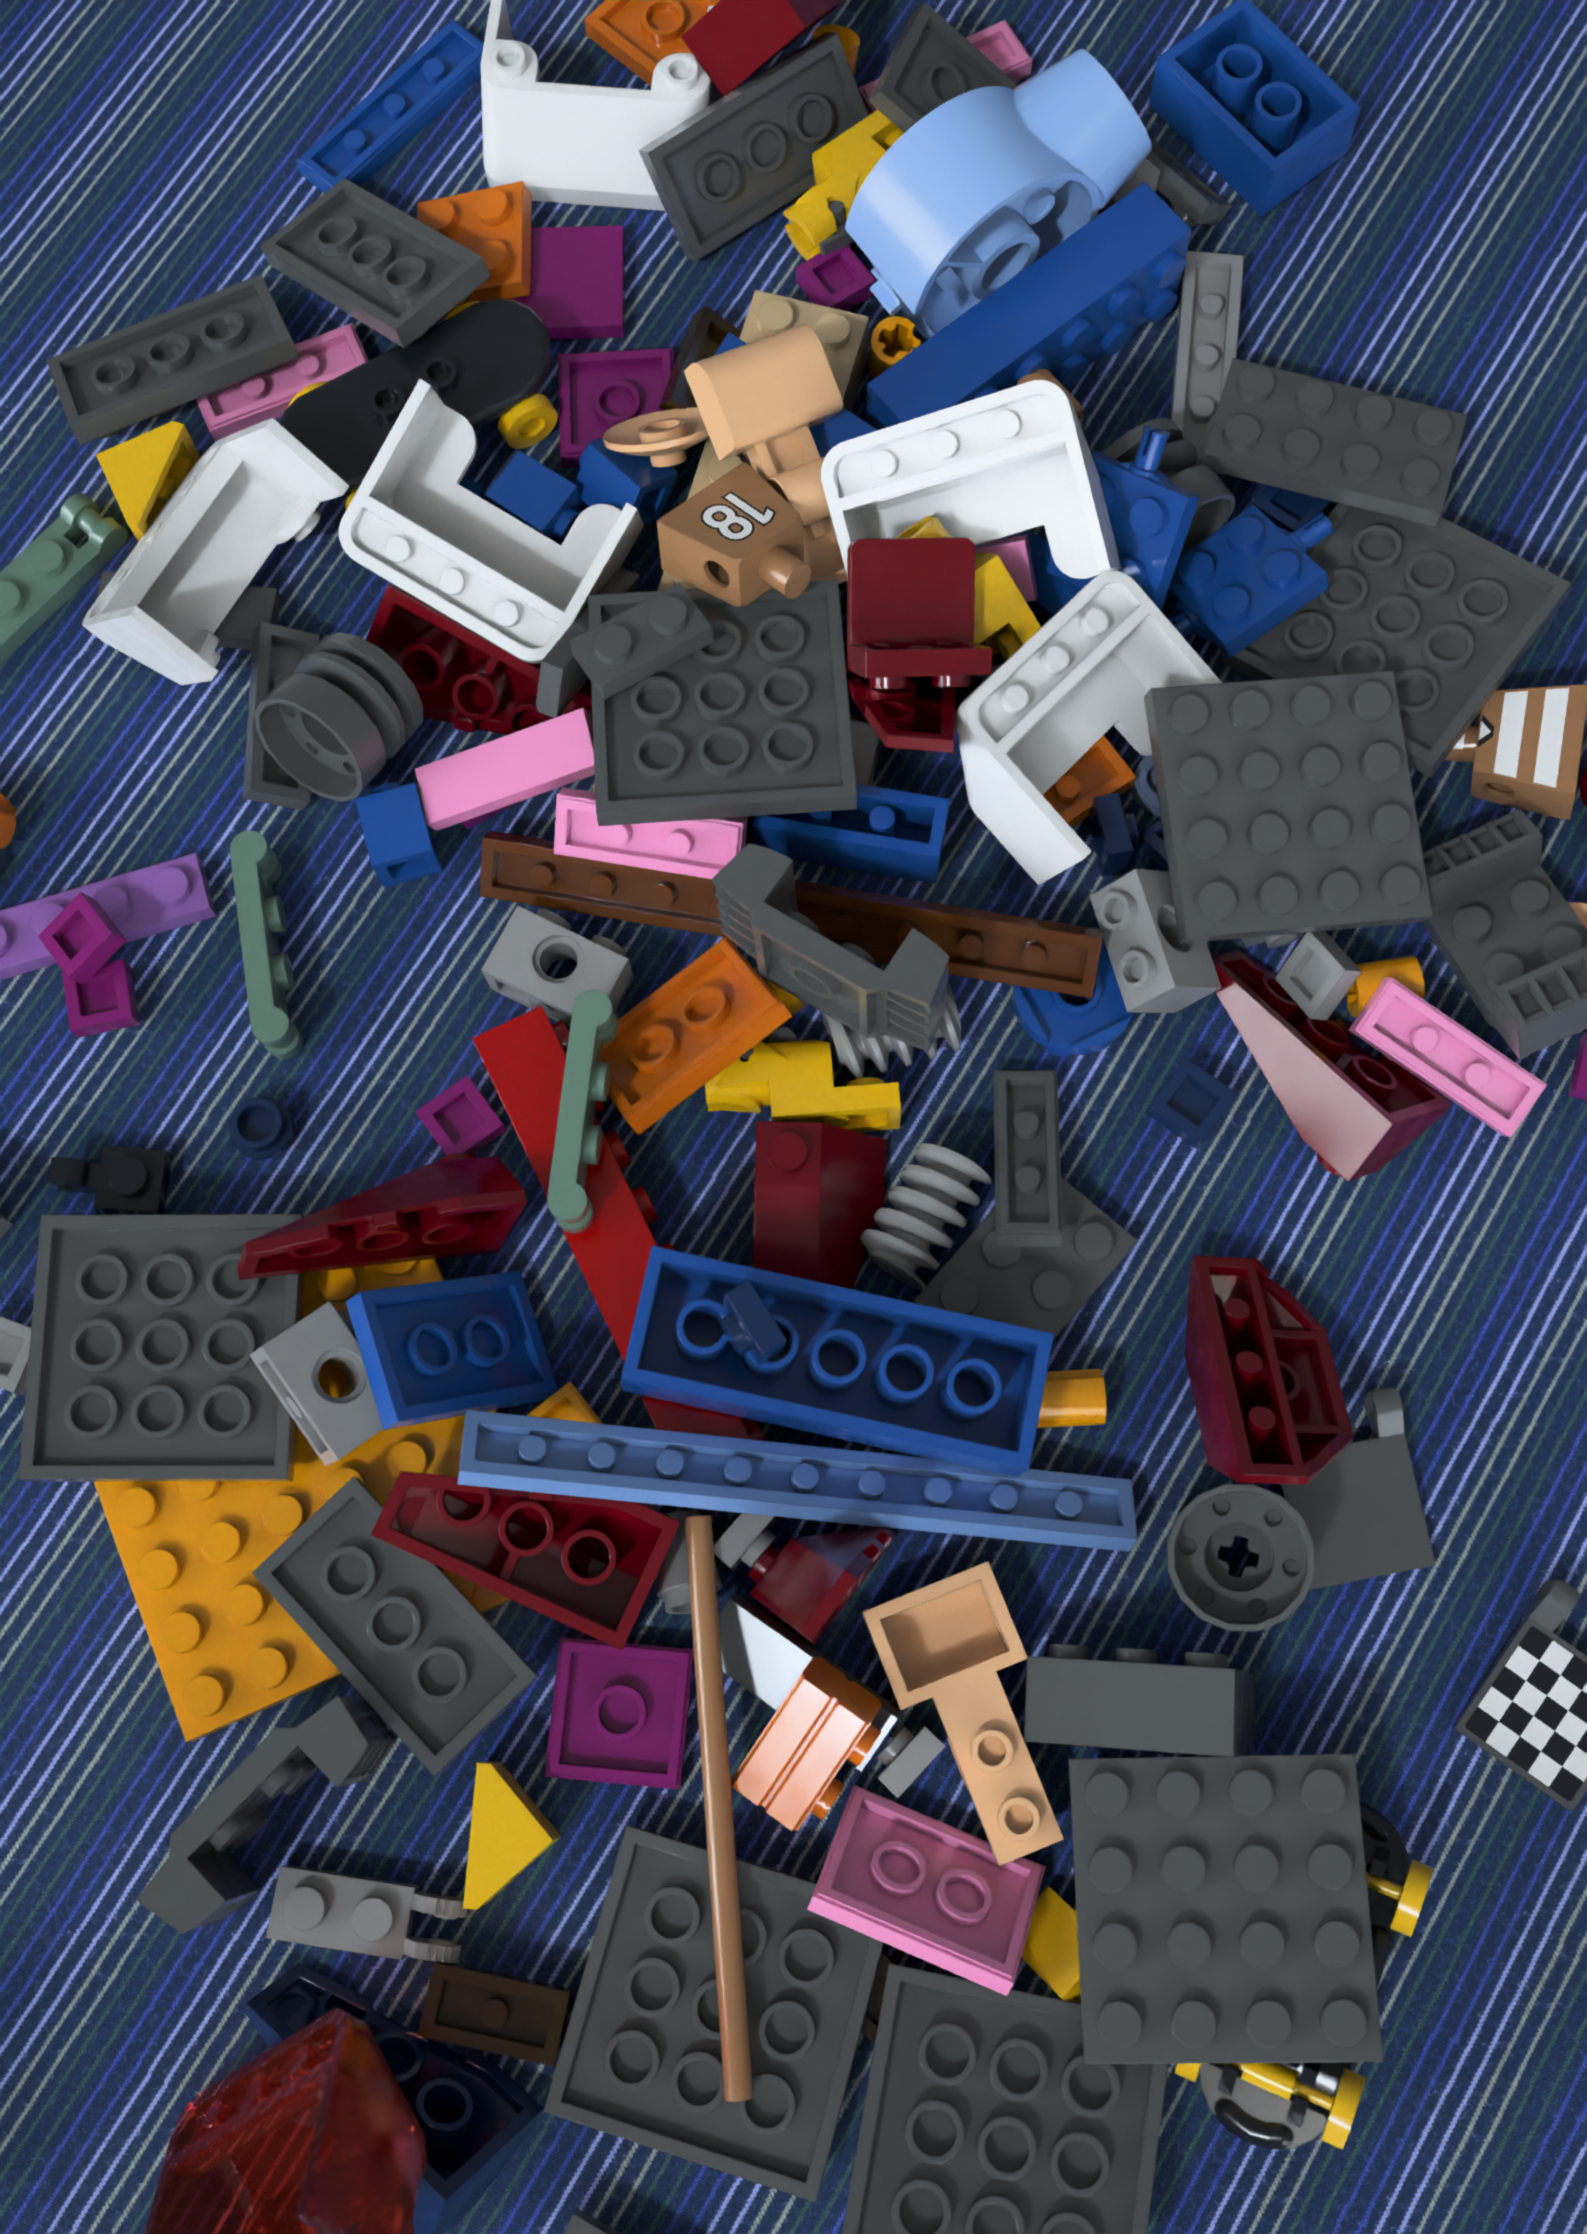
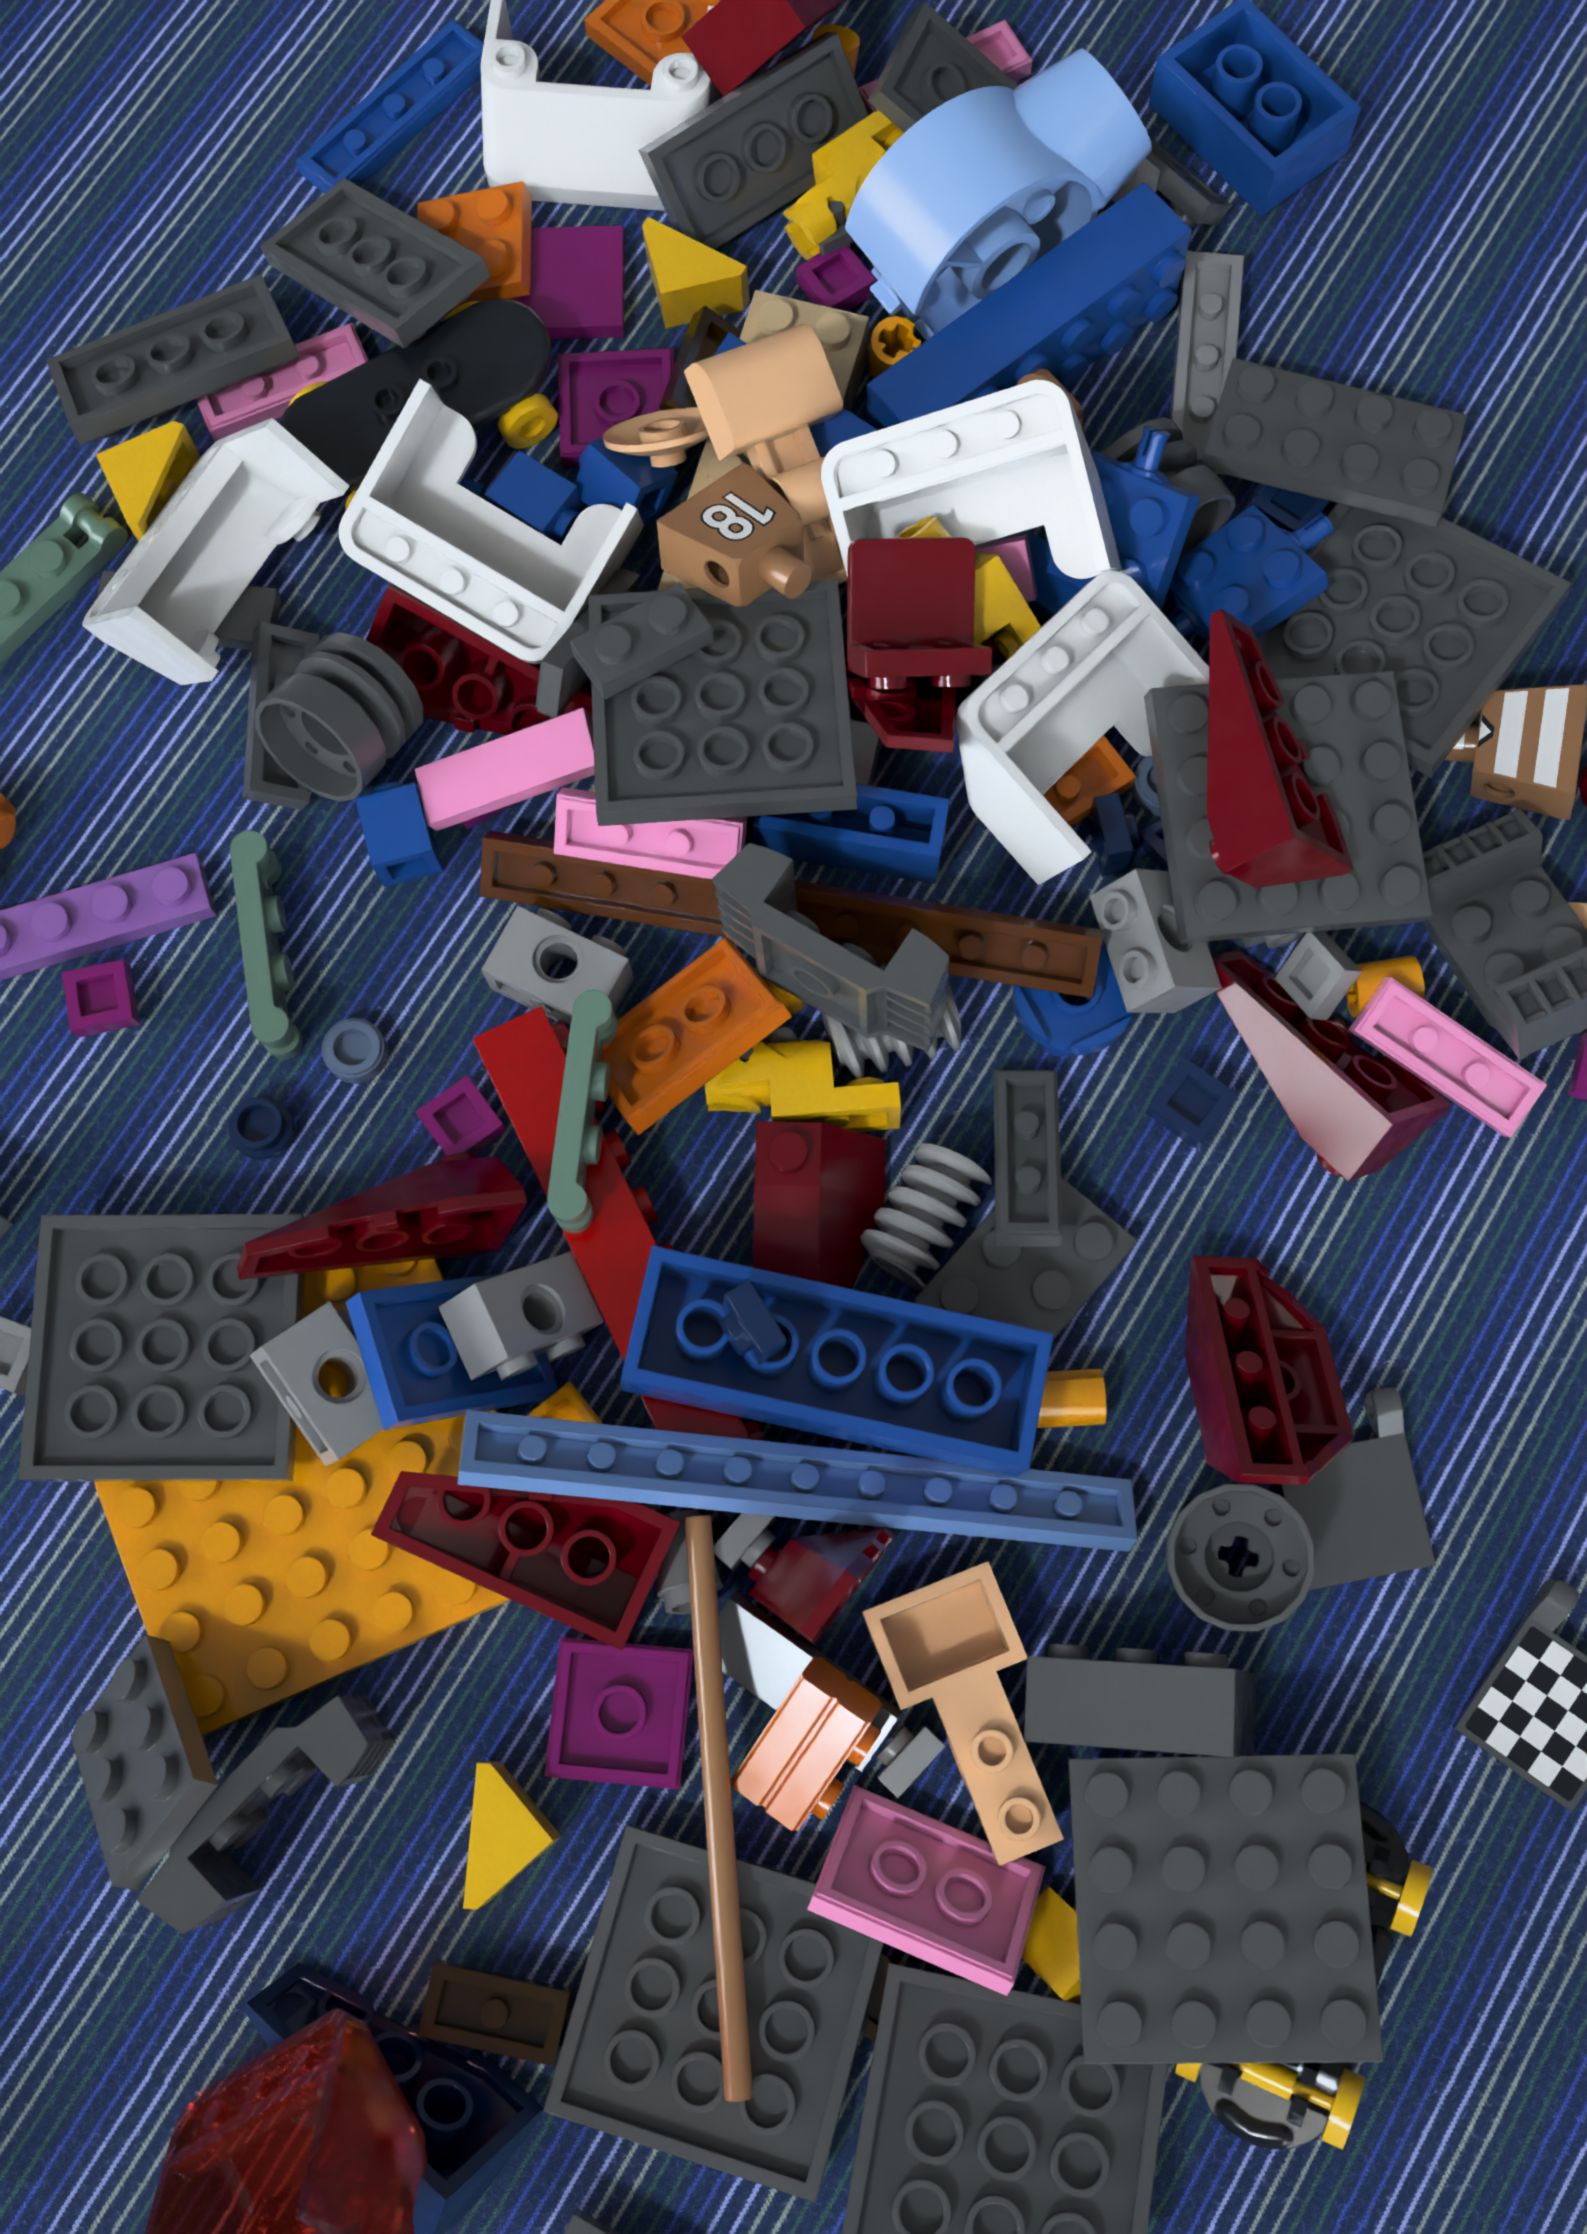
magenta plate [38,892,127,984] -> none
black plate [48,1145,173,1215] -> none
dark grey plate [252,1477,540,1776] -> none
light grey hinge [266,1864,468,1963] -> none
none -> dark grey plate [71,1634,218,1891]
none -> sand blue tile [322,1018,388,1084]
none -> light grey brick [438,1251,604,1381]
none -> yellow slope [642,217,750,329]
none -> dark red wedge [1207,609,1354,888]

